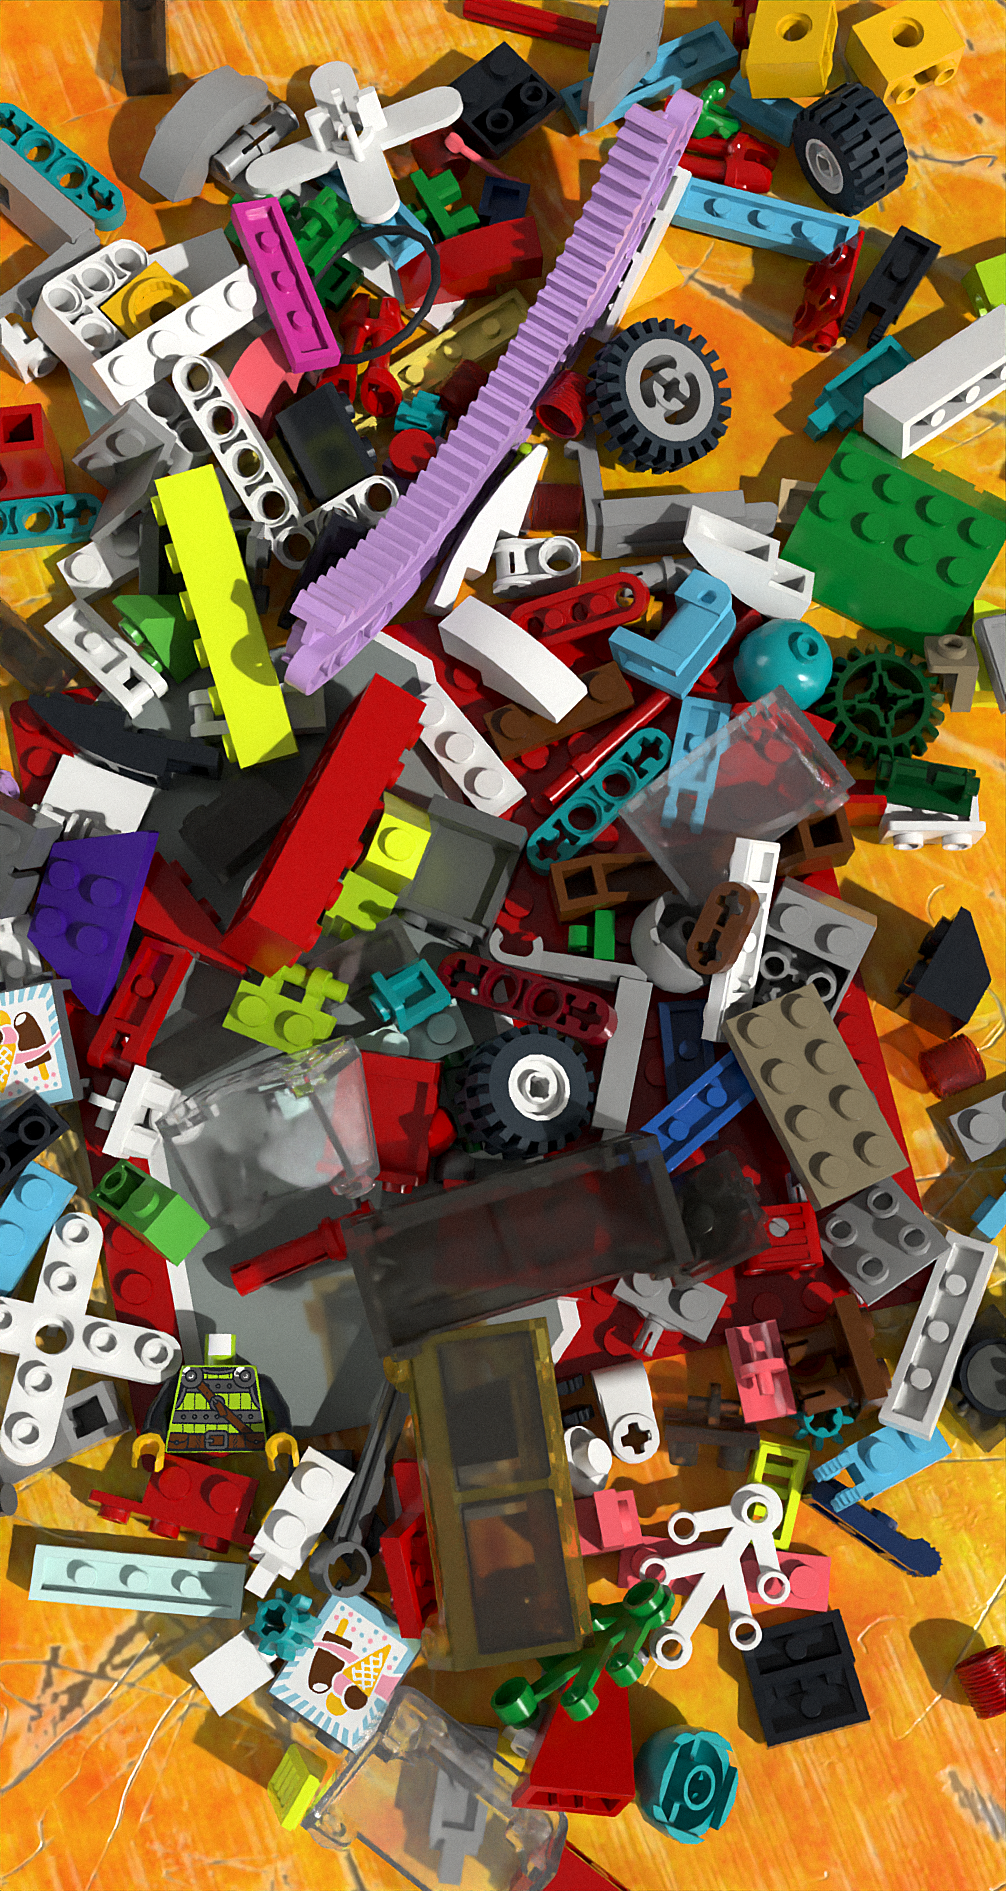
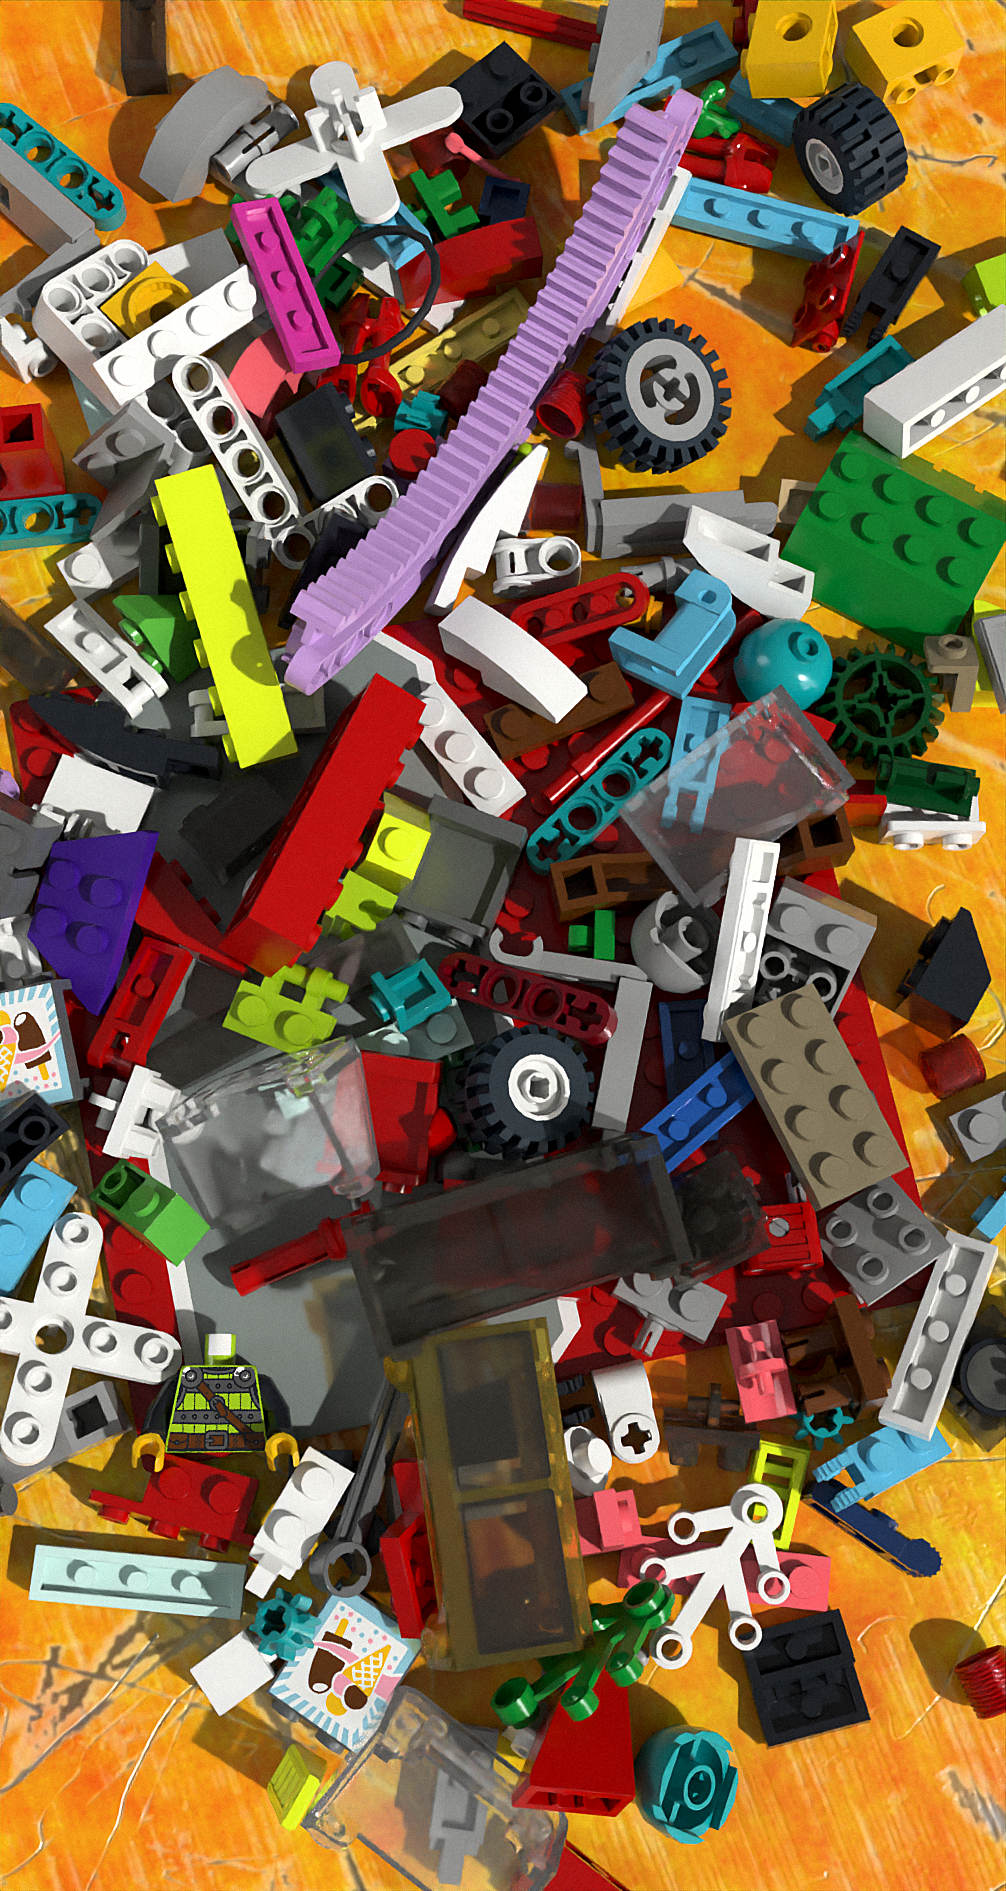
reddish brown beam [686,881,760,975] -> none

